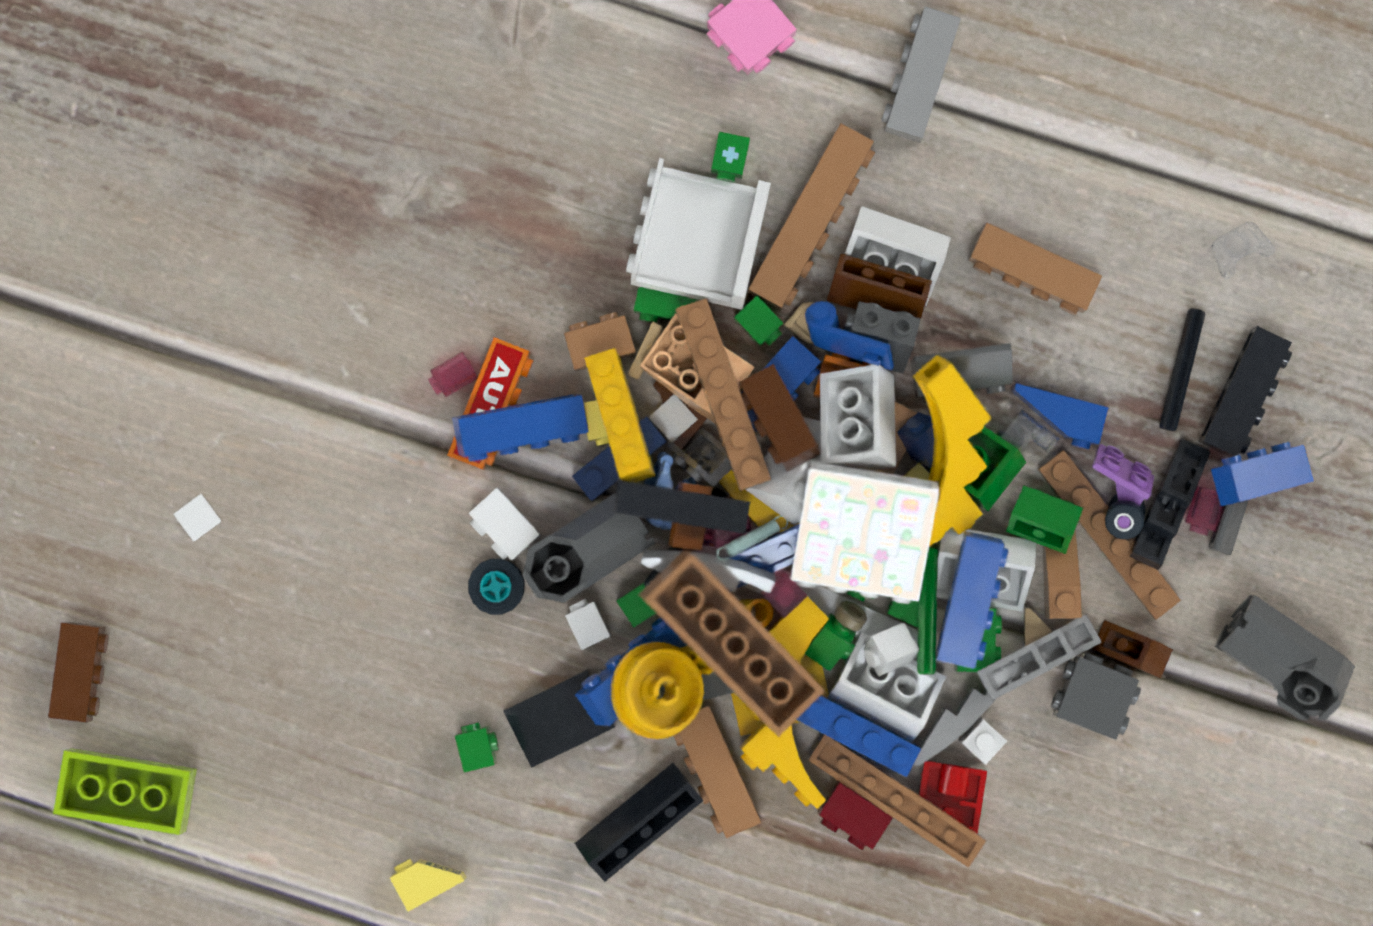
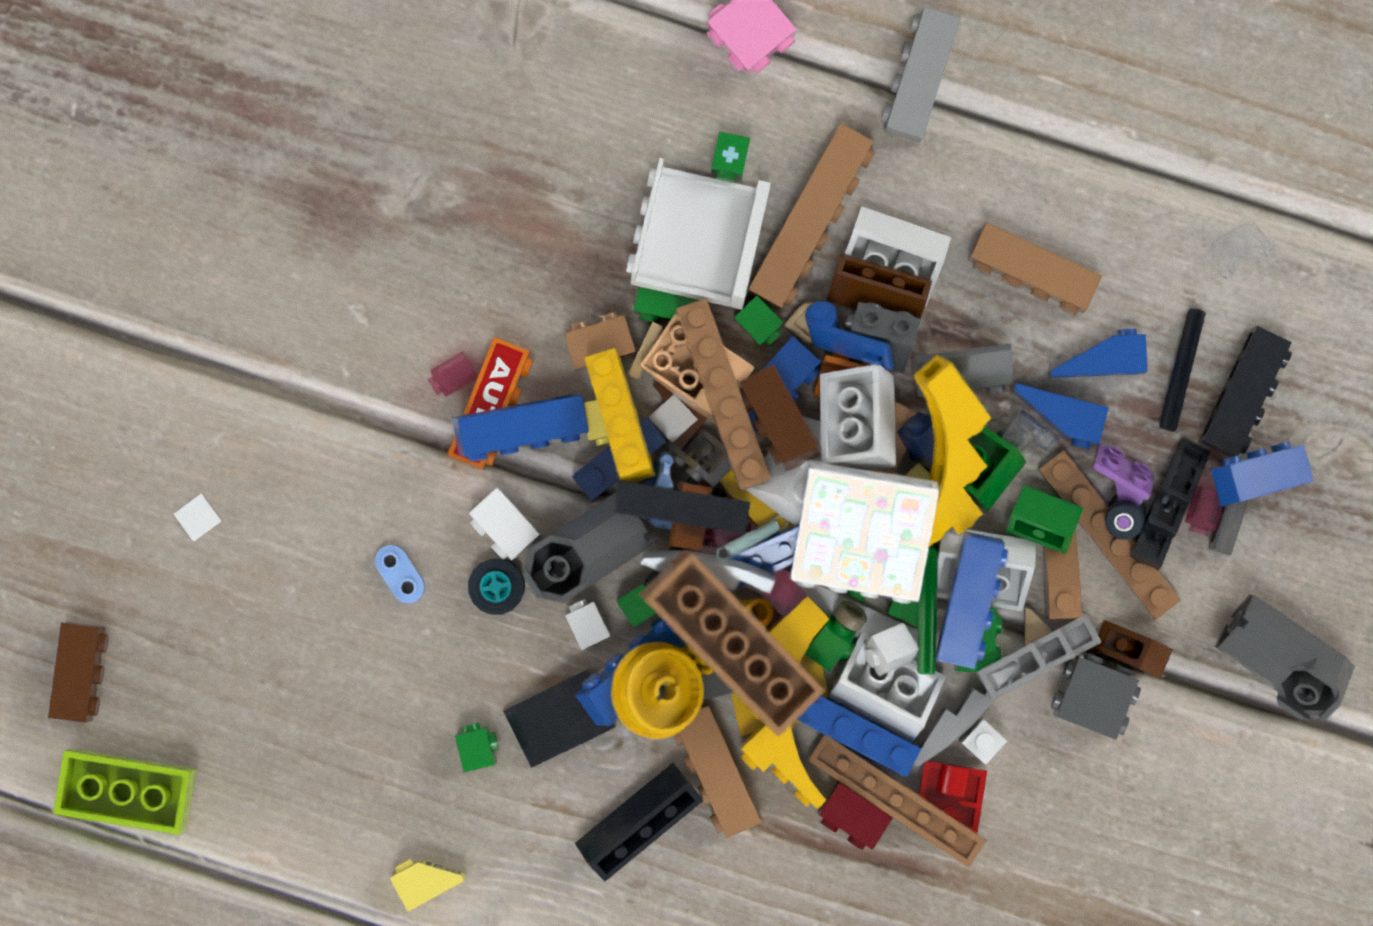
none -> light blue plate [375,545,425,603]
none -> blue slope [1048,329,1148,378]

